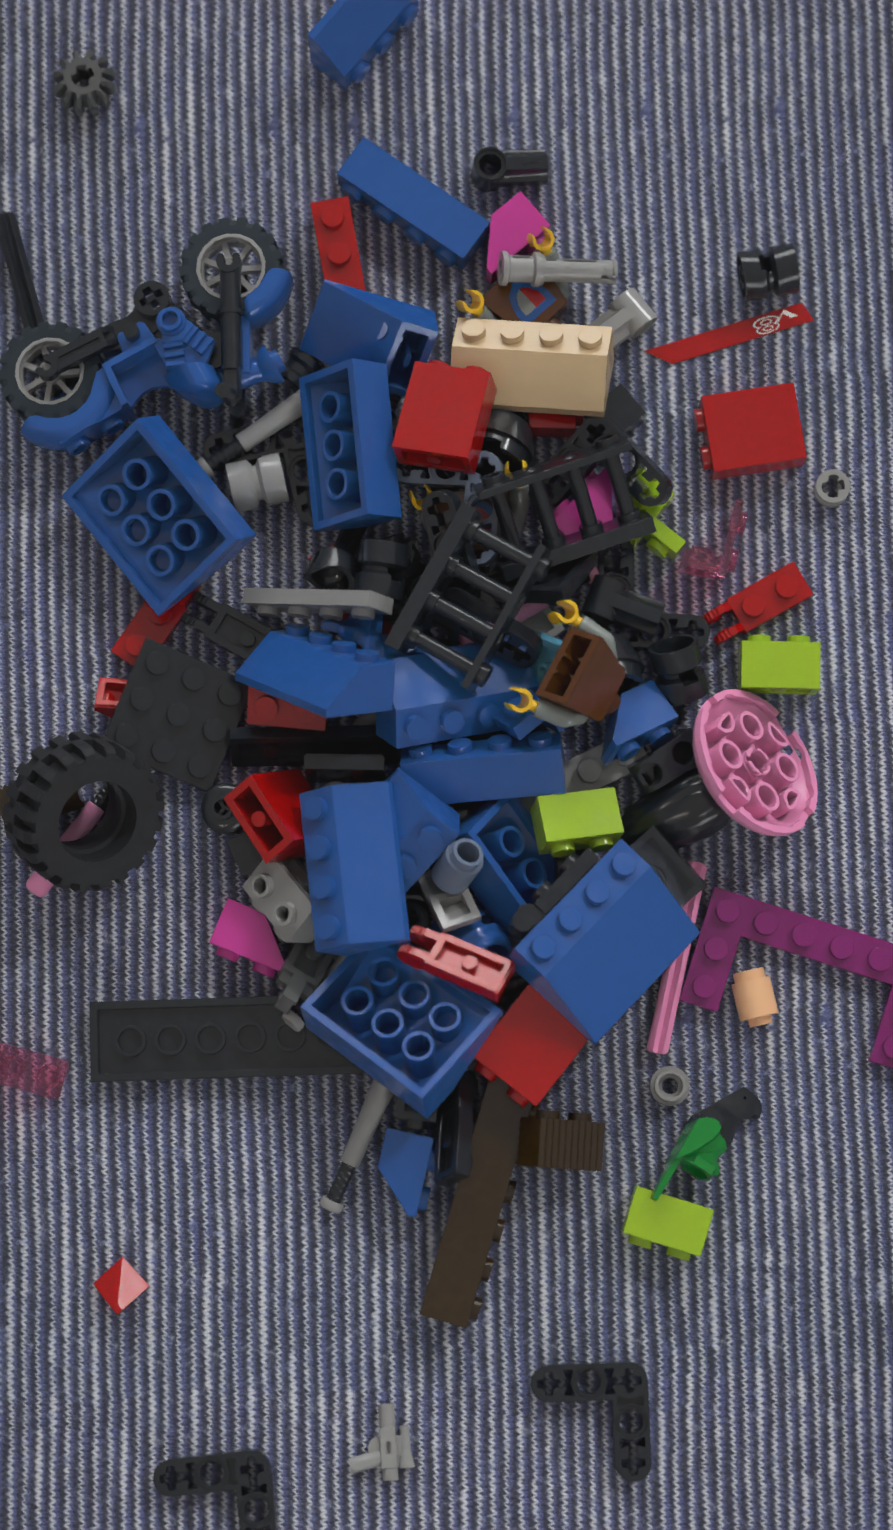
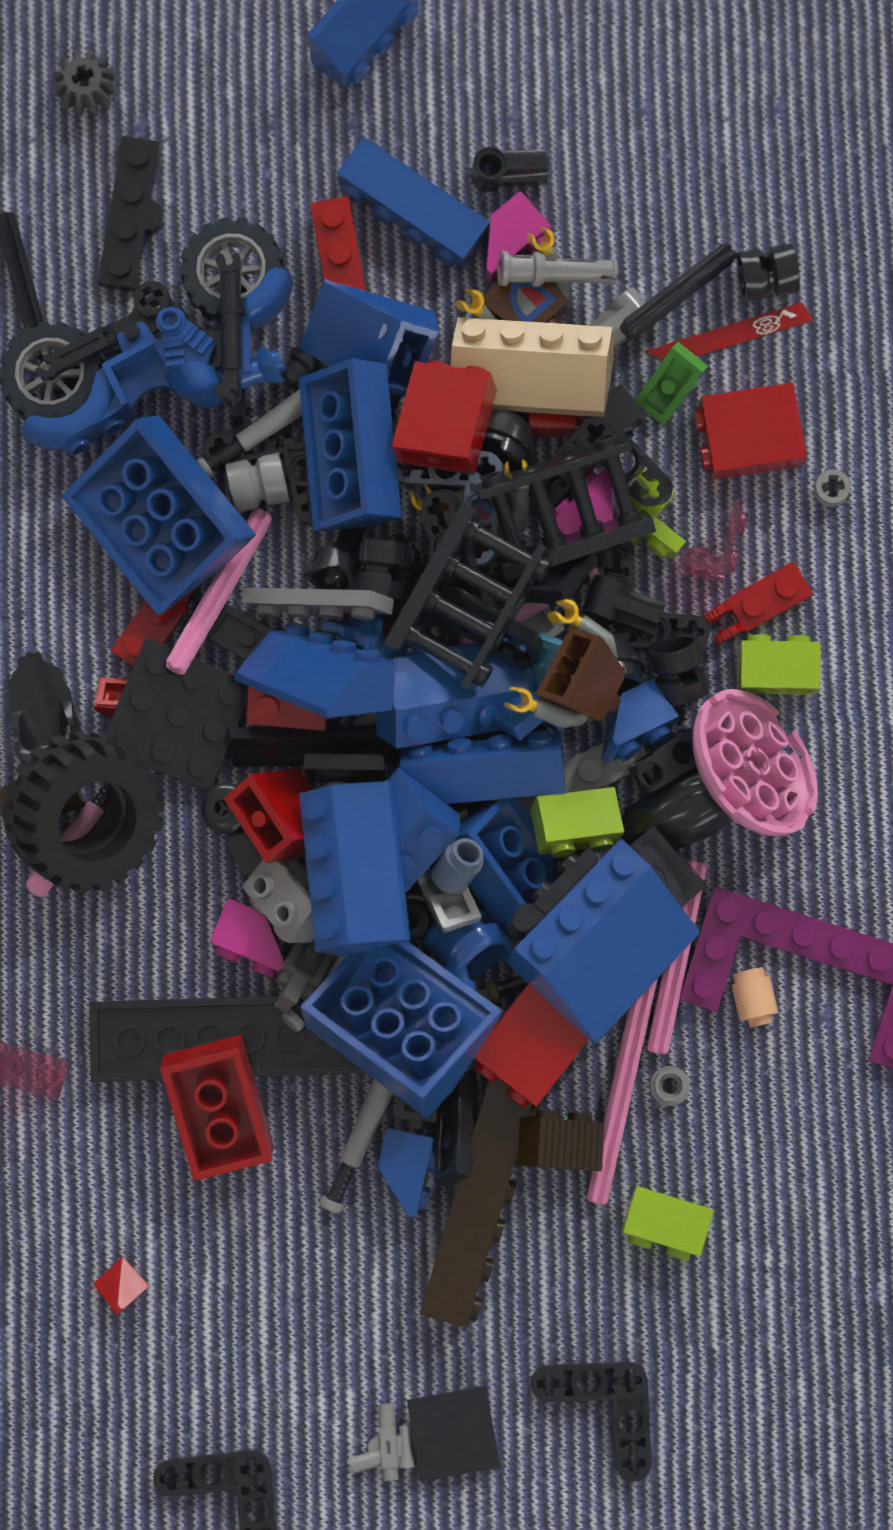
hinge [397,925,515,1001] -> none
green animal [650,1087,762,1201] -> none
none -> black hair [7,651,81,764]
none -> black hinge [97,136,164,292]
none -> red brick [160,1035,274,1181]
none -> bright pink axle [166,508,272,675]
none -> black tile [407,1385,500,1481]
none -> bright pink axle [586,978,658,1205]
none -> black axle [620,243,737,340]
none -> bright green slope [635,342,708,426]

